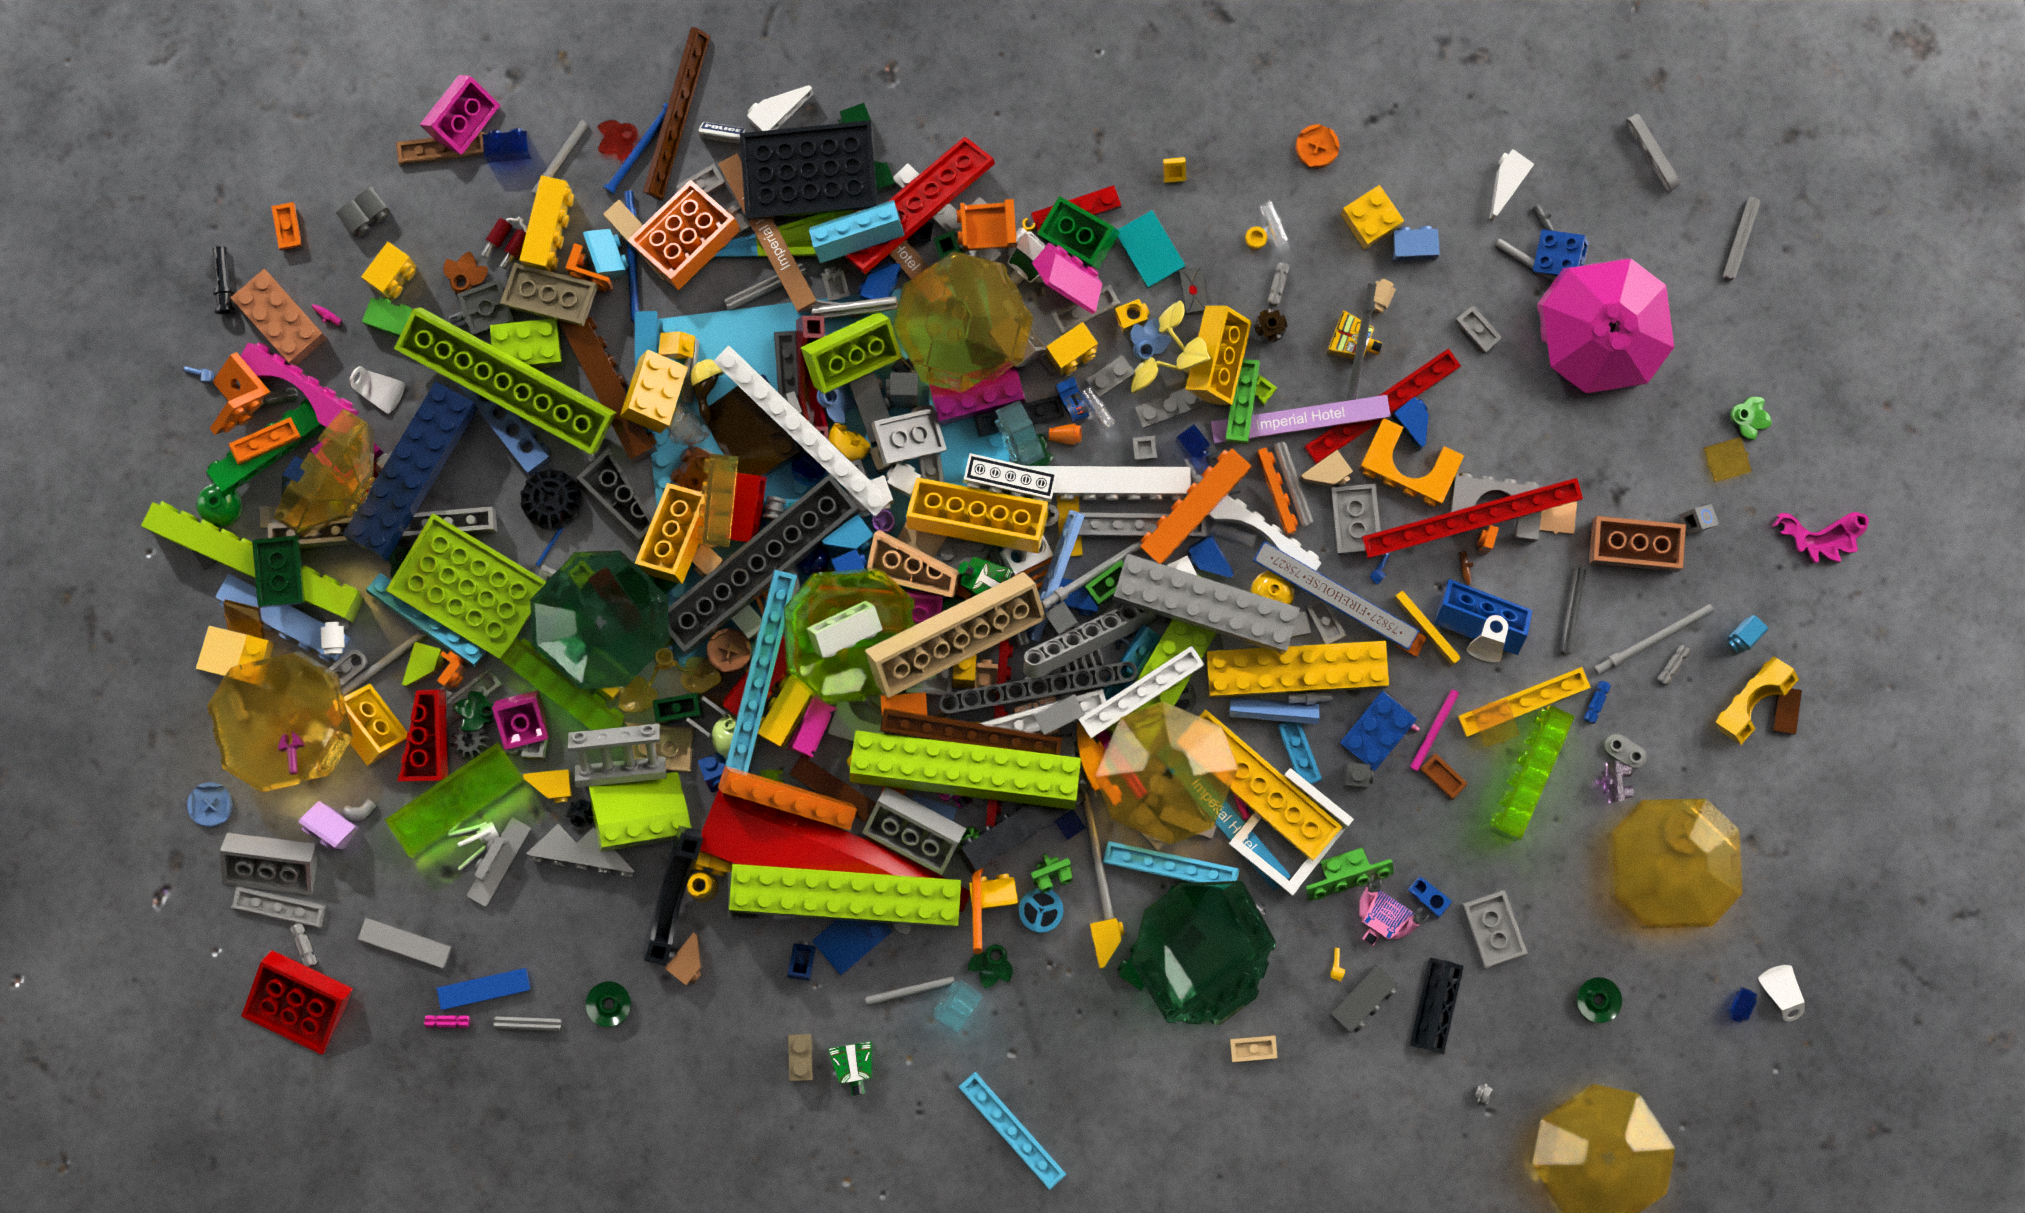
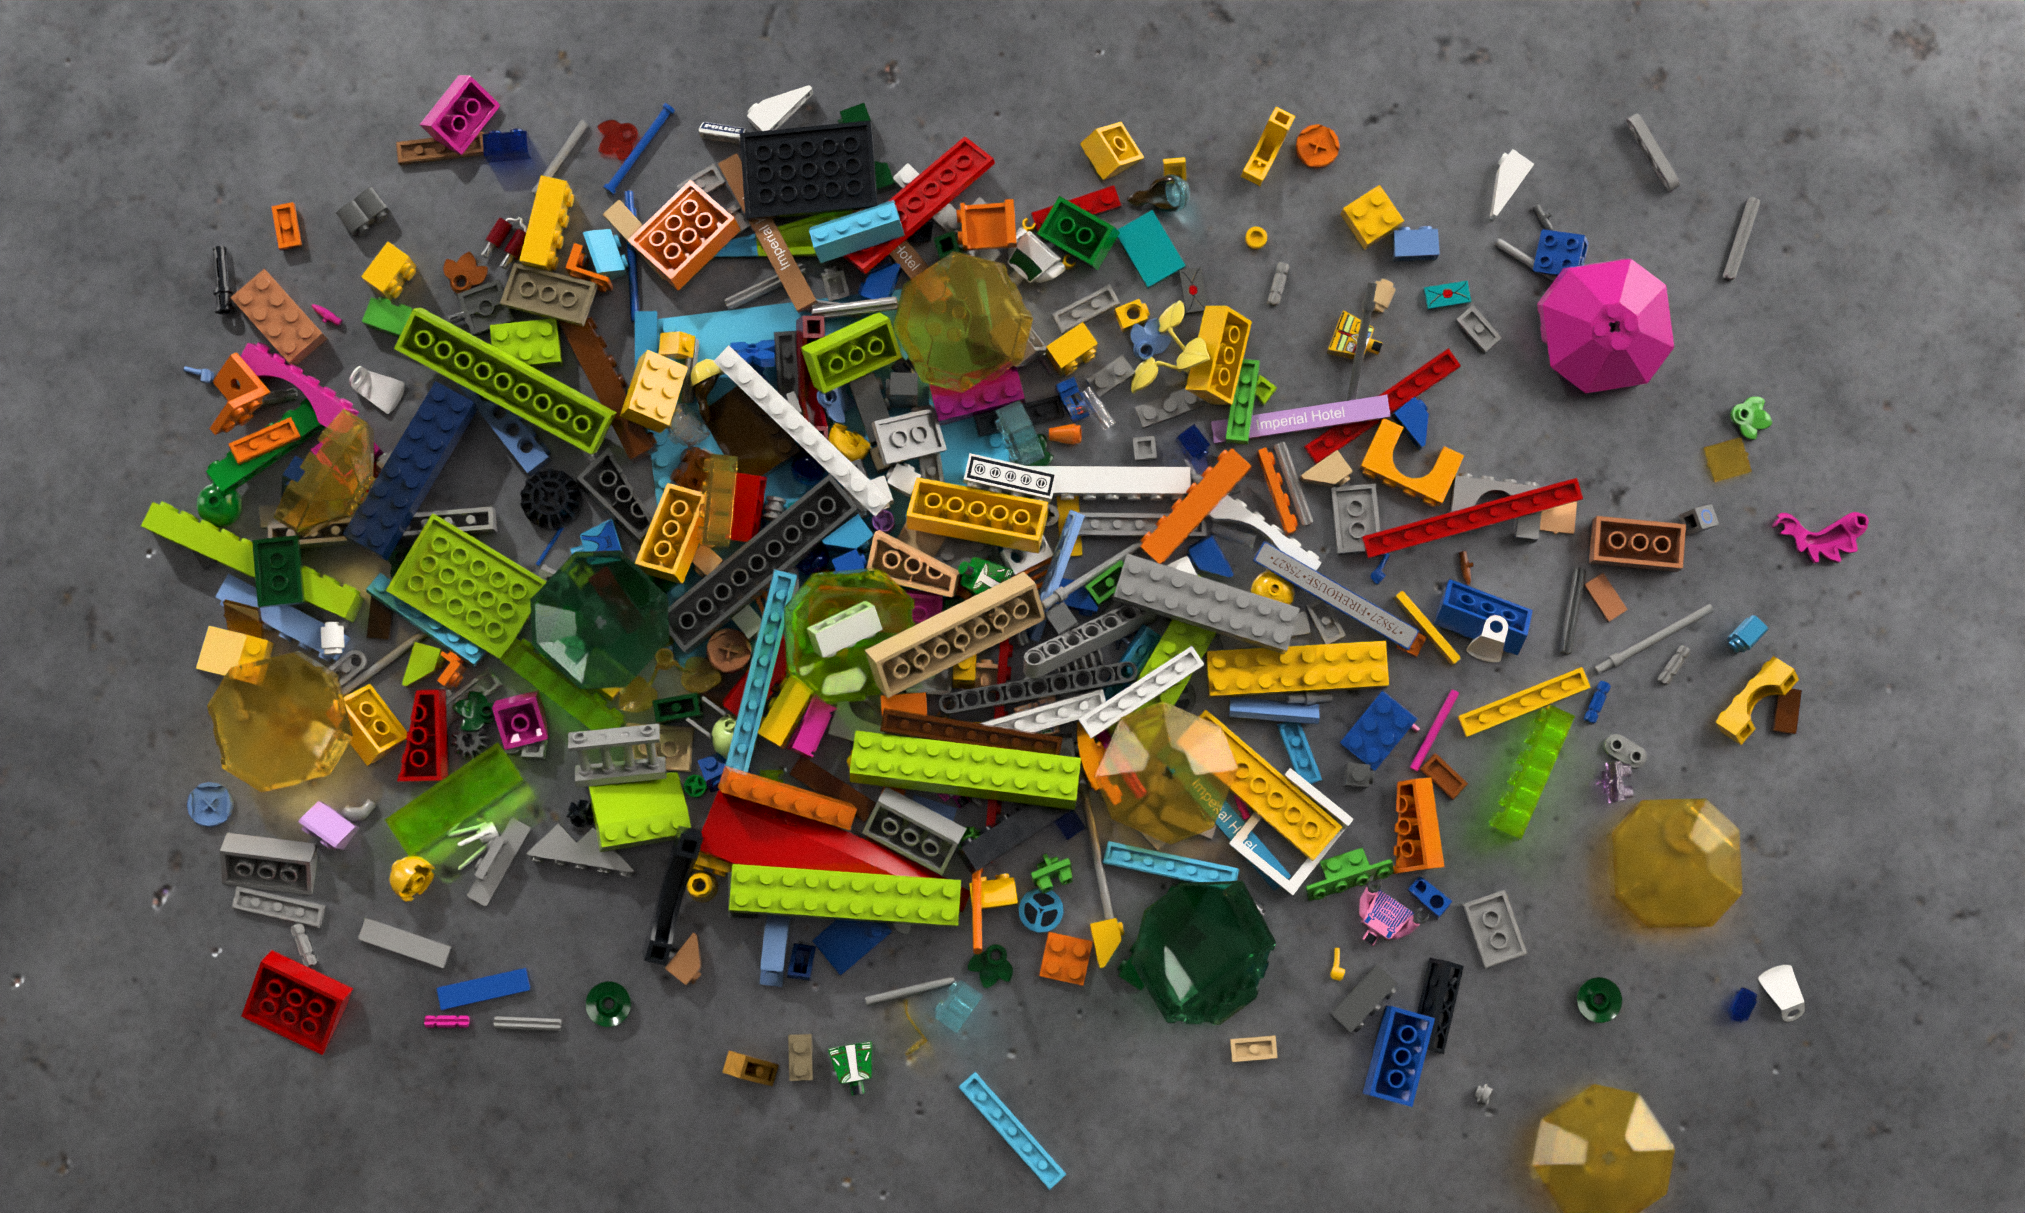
magenta bar [278,732,305,775] -> none
yellow slope [523,769,573,803] -> none
reddish brown tile [643,27,711,200] -> none
slope [1032,243,1102,314] -> none
light grey tile [1034,694,1085,735] -> none
dark brown brick [1254,309,1288,342] -> none
clear pin [1260,201,1289,247] -> none
clear yellow piece [1472,698,1520,747] -> none
orange plate [1476,525,1499,555] -> none
none -> dark brown tile [366,596,393,640]
none -> yellow cylinder [389,855,435,902]
none -> torso [570,519,627,567]
none -> green wheel [684,775,708,798]
none -> pearl gold slope [723,1050,779,1087]
none -> blue plant [730,340,775,375]
none -> light blue arch [760,915,791,987]
none -> clear yellow piece [903,999,928,1055]
none -> orange plate [1039,932,1093,986]
none -> yellow slope [1080,122,1144,180]
none -> piece [1127,174,1191,212]
none -> yellow arch [1240,107,1295,186]
none -> blue slope [1363,1005,1435,1107]
none -> orange wedge [1393,778,1444,874]
none -> teal tile [1423,280,1472,310]
none -> nougat tile [1584,573,1628,622]

